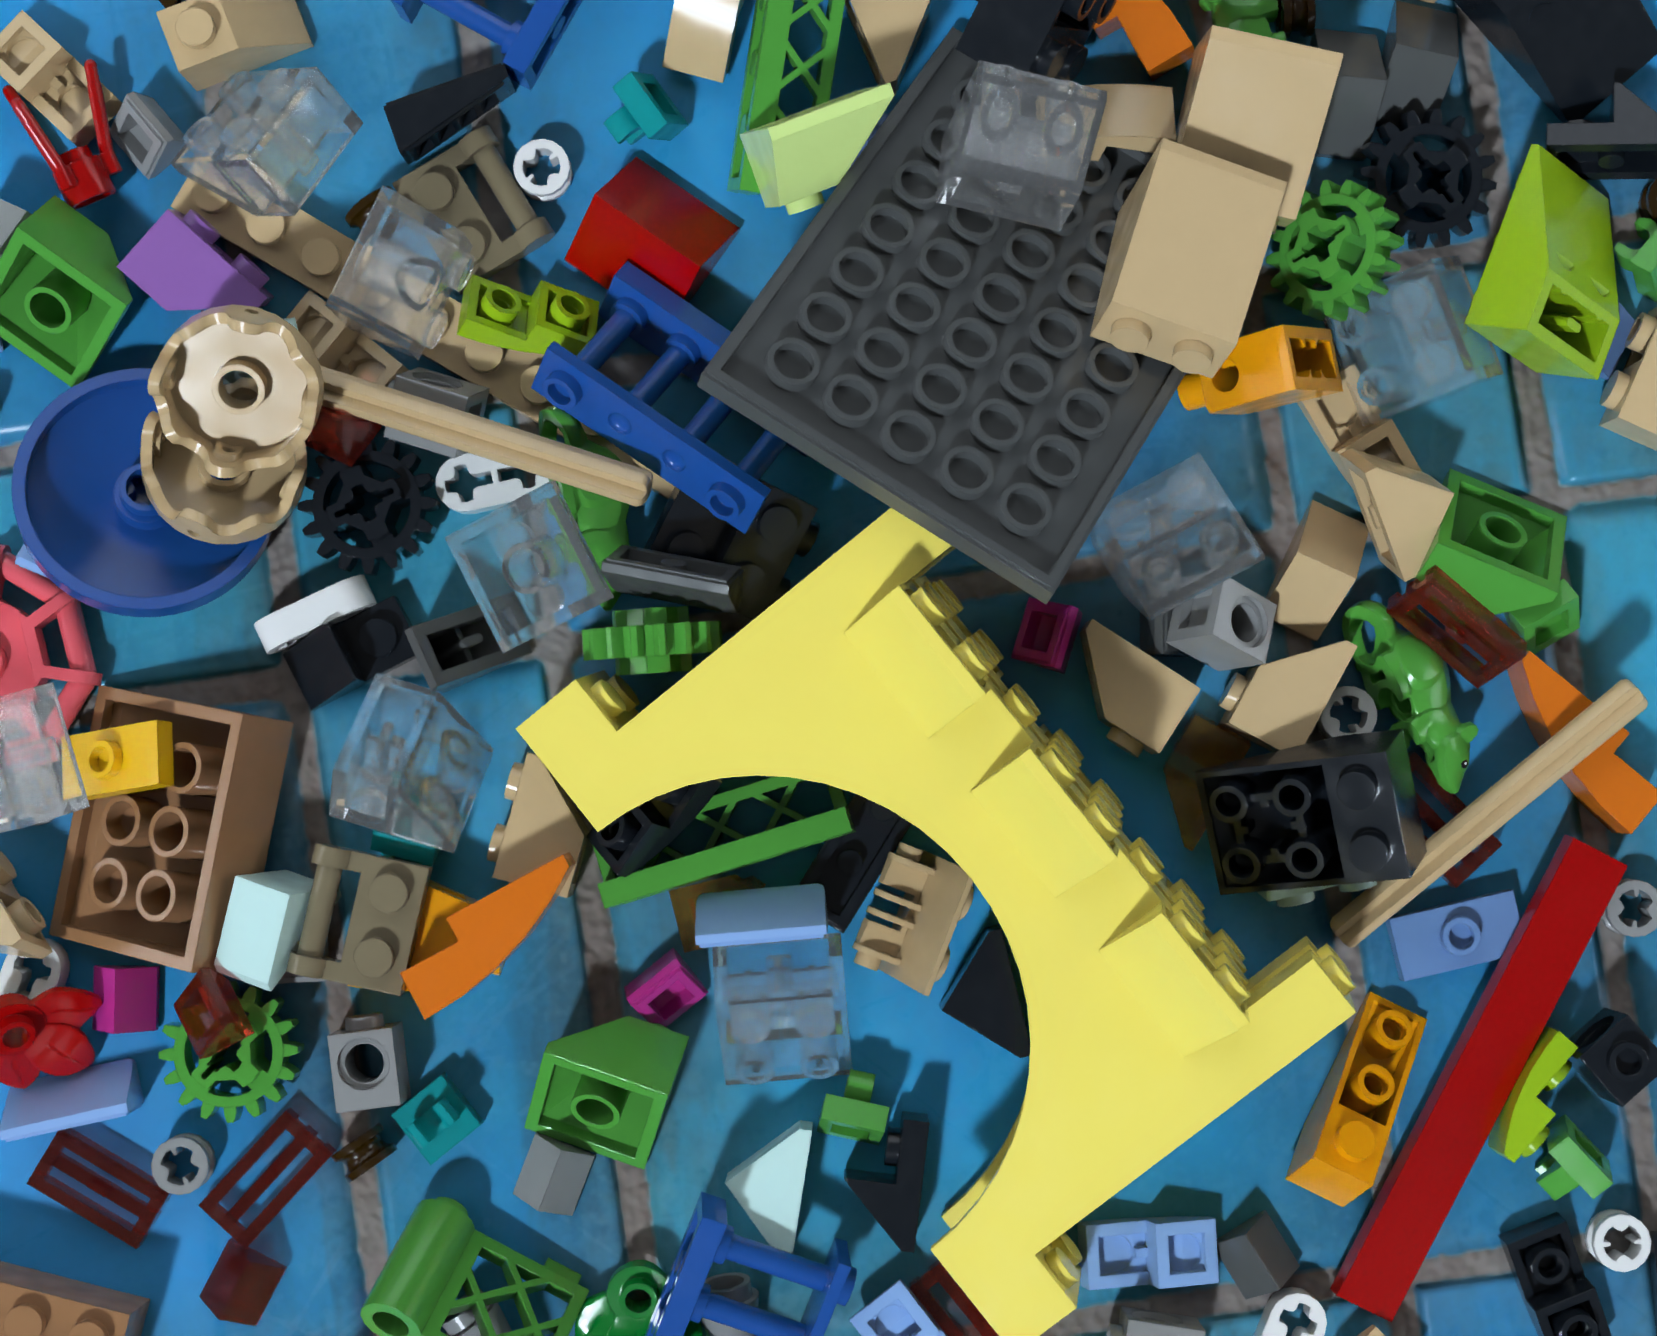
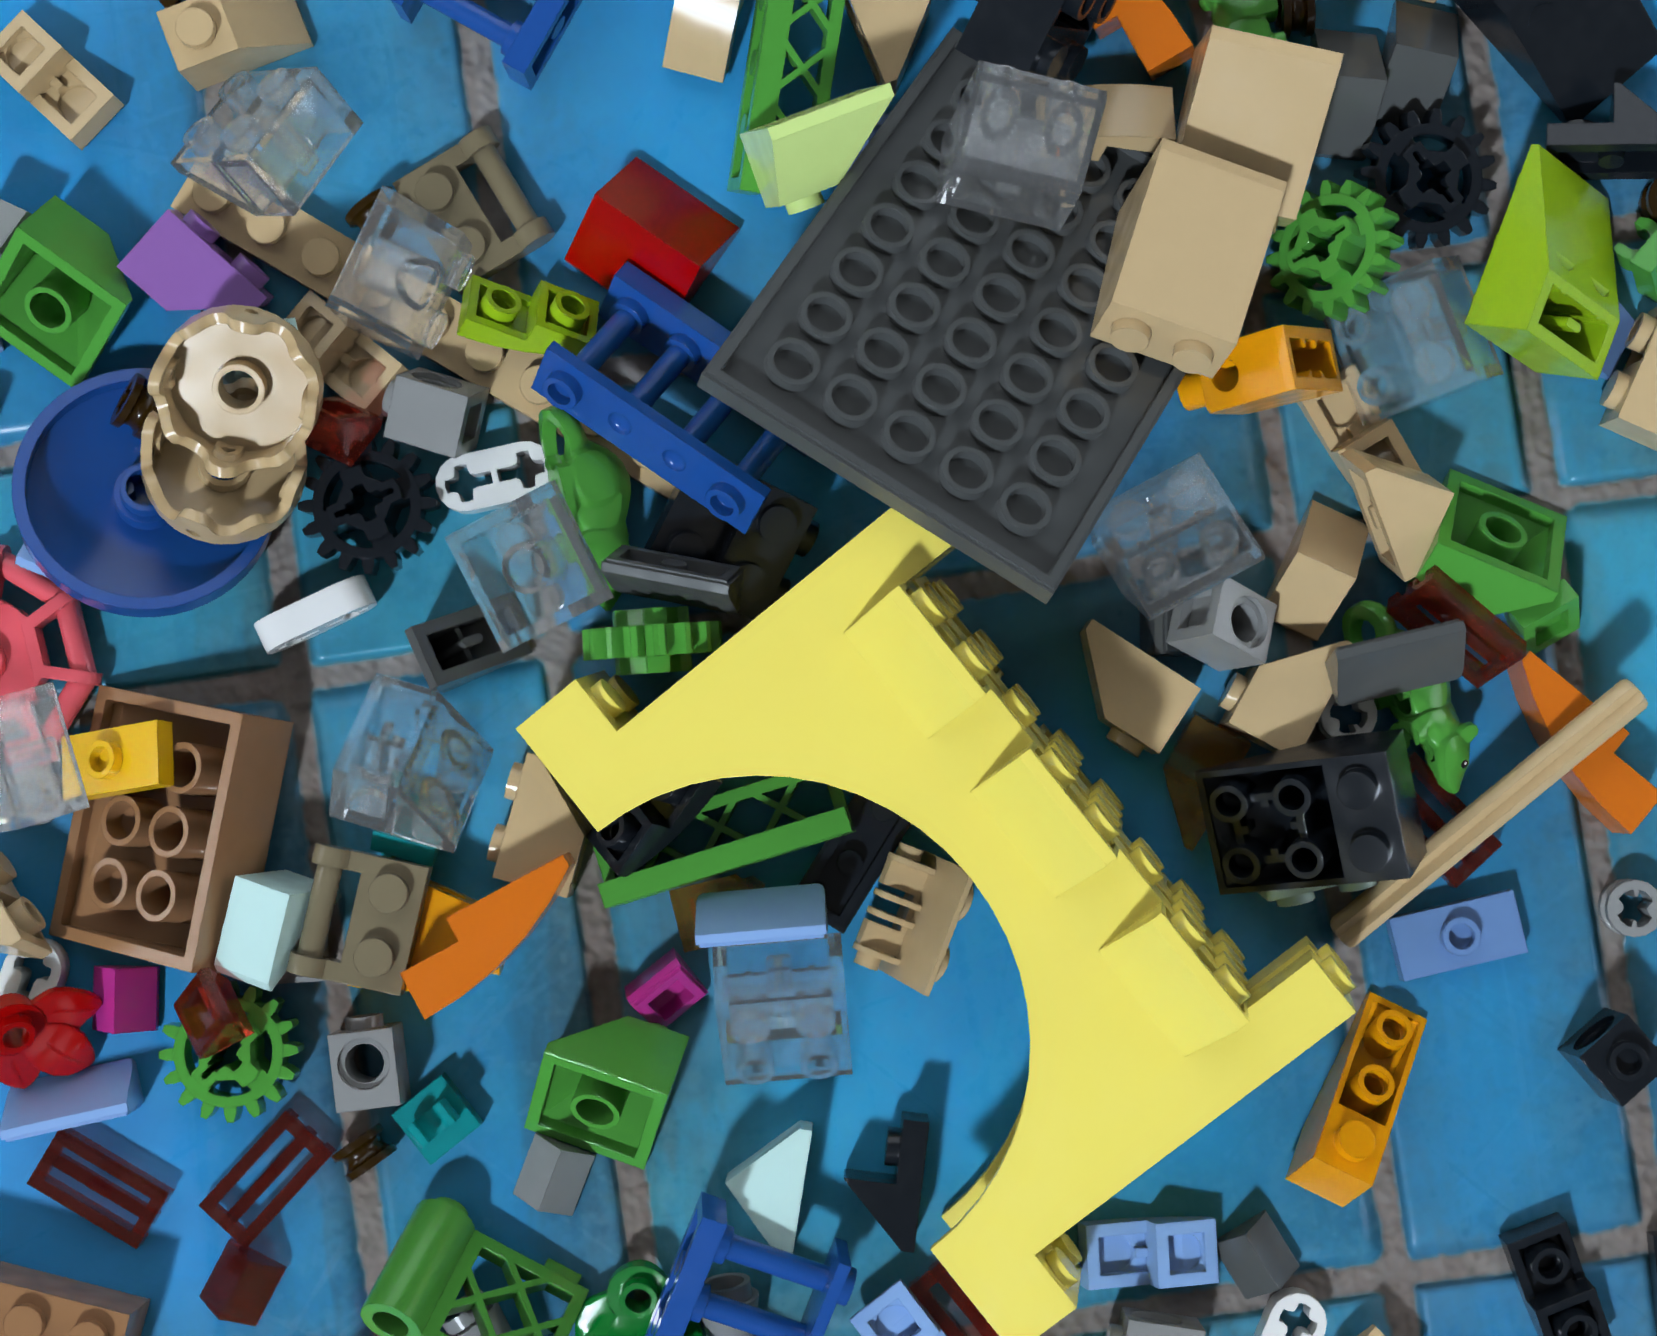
red plant [3,59,123,210] -> none
light grey slope [110,91,193,180] -> none
light grey bush [151,1133,216,1195] -> none
black slope [283,595,416,711] -> none
tan axle [320,365,653,507] -> none
black slope [383,63,516,164] -> none
white bush [513,139,573,202] -> none
teal tile [604,71,689,145] -> none
bright green tile [816,1069,890,1146] -> none
black slope [939,925,1030,1058] -> none
dark pink slope [1011,597,1083,674] -> none
red tile [1330,834,1628,1322] -> none
lime slope [1488,1026,1579,1163] -> none
bright green tile [1535,1114,1613,1201] -> none
white bush [1584,1209,1651,1272] -> none
none -> dark brown bush [110,373,158,439]
none -> dark grey slope [1325,619,1466,706]

